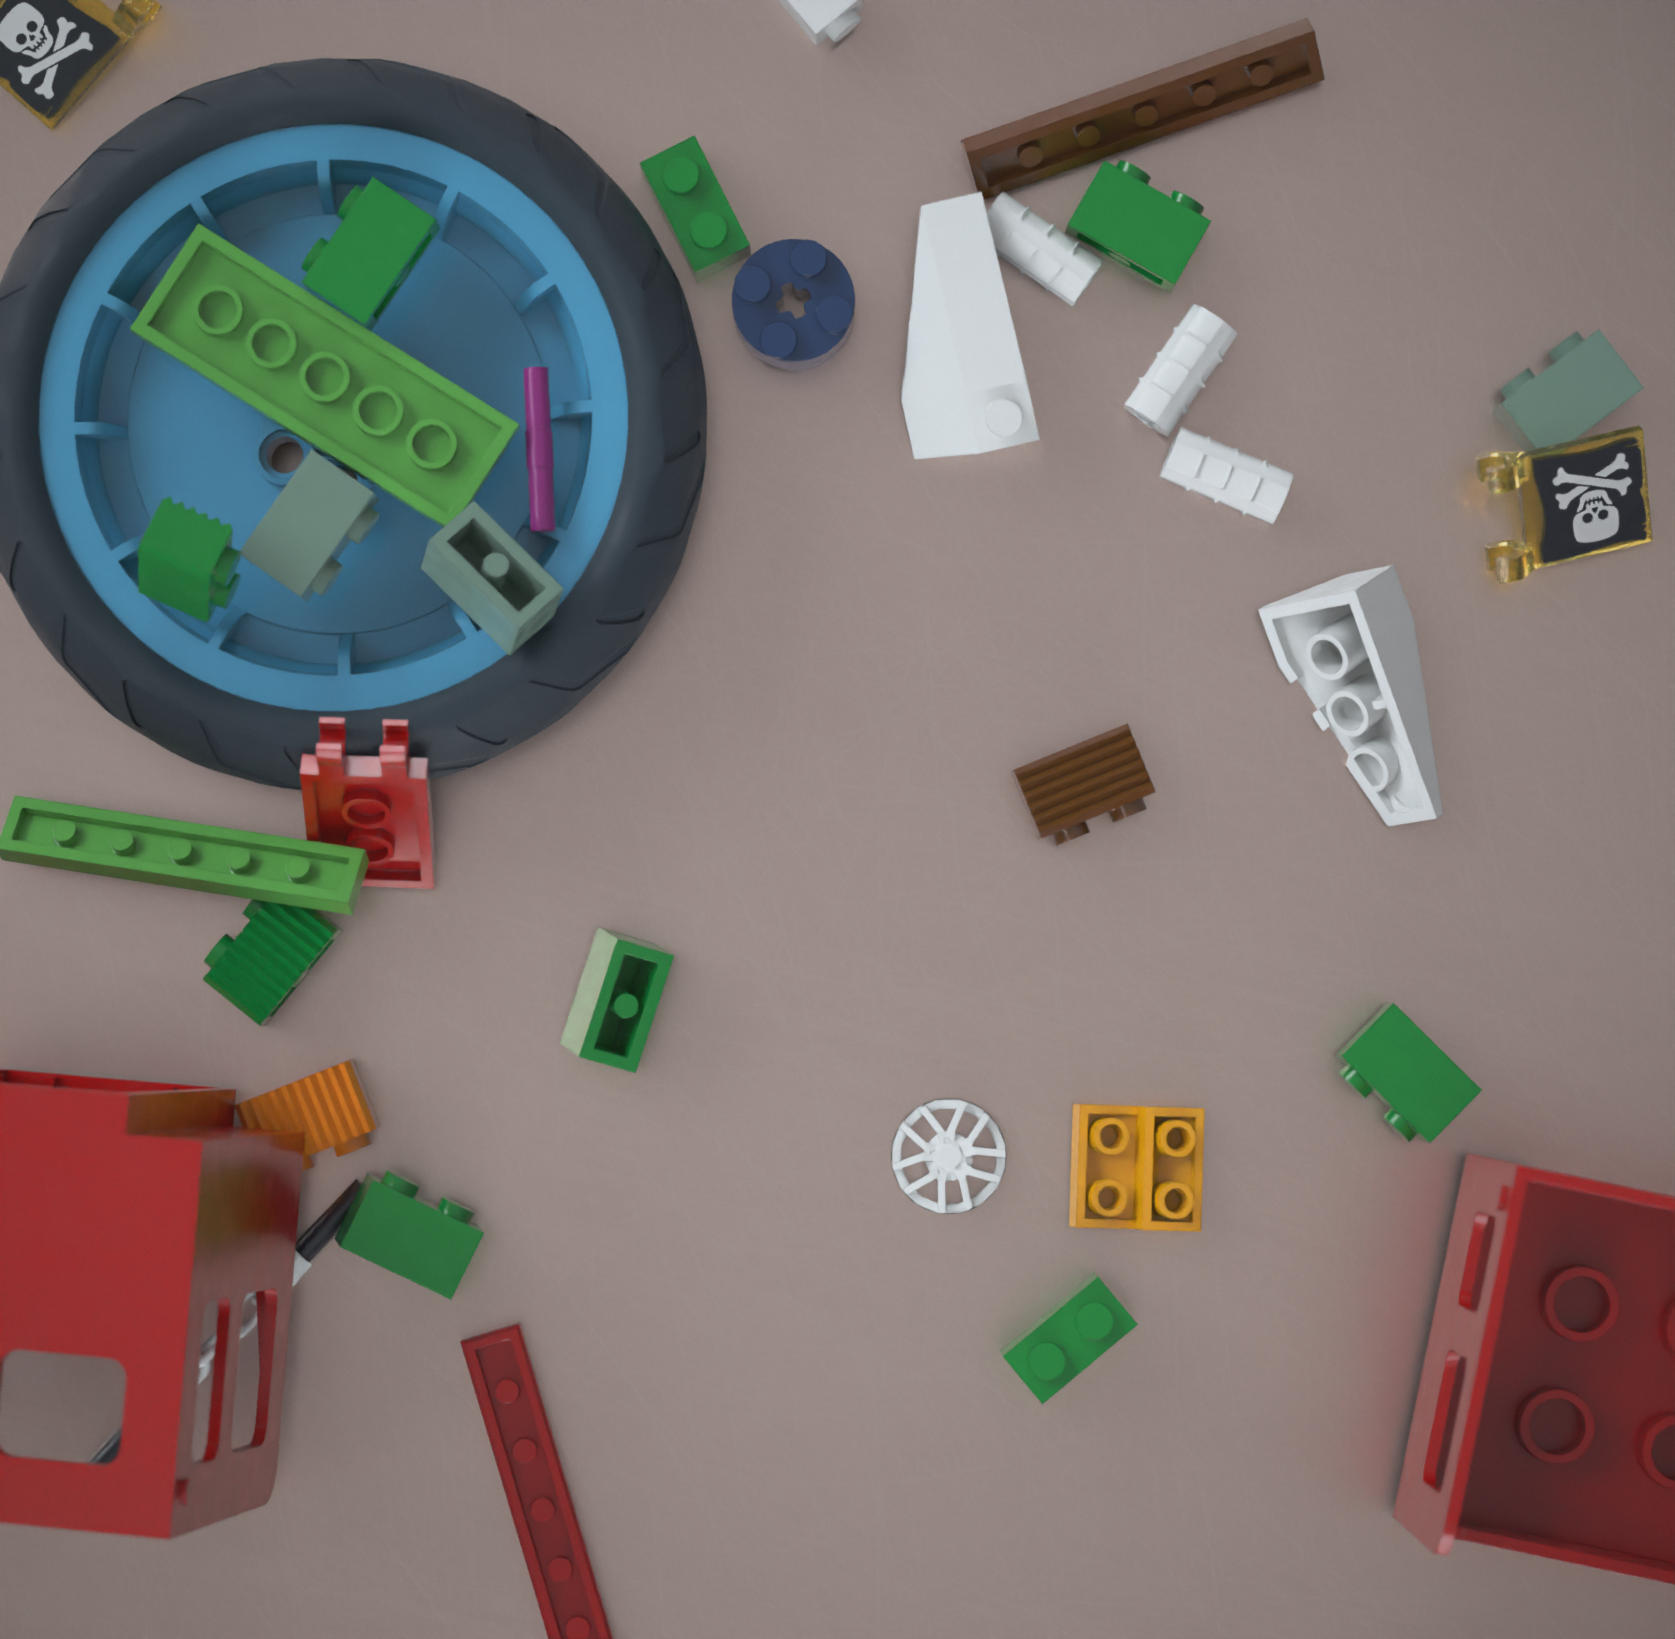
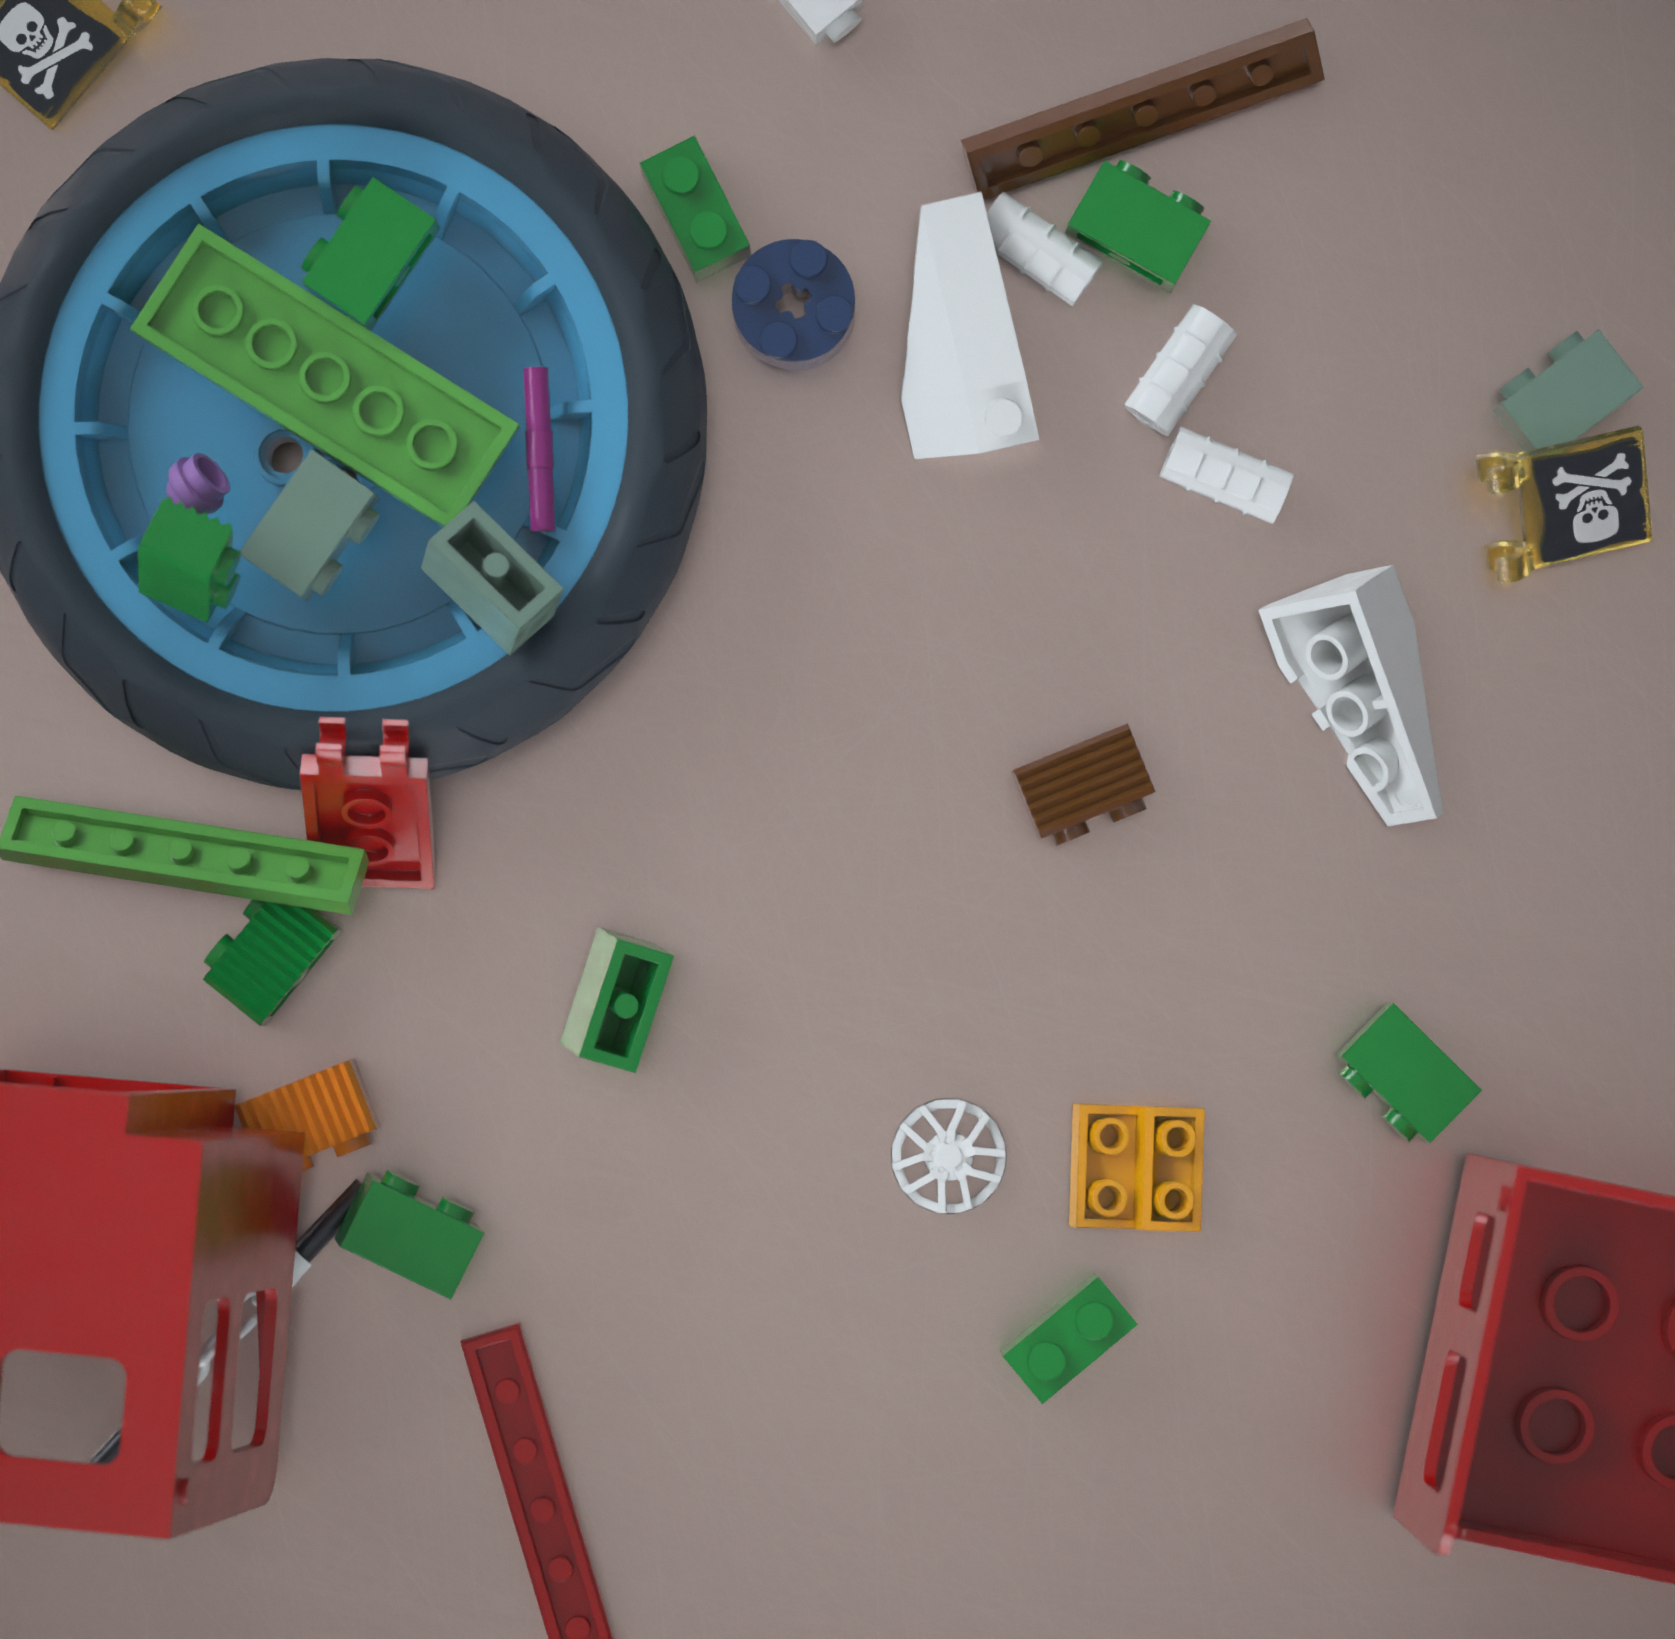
none -> medium lavender plate [166,453,230,515]

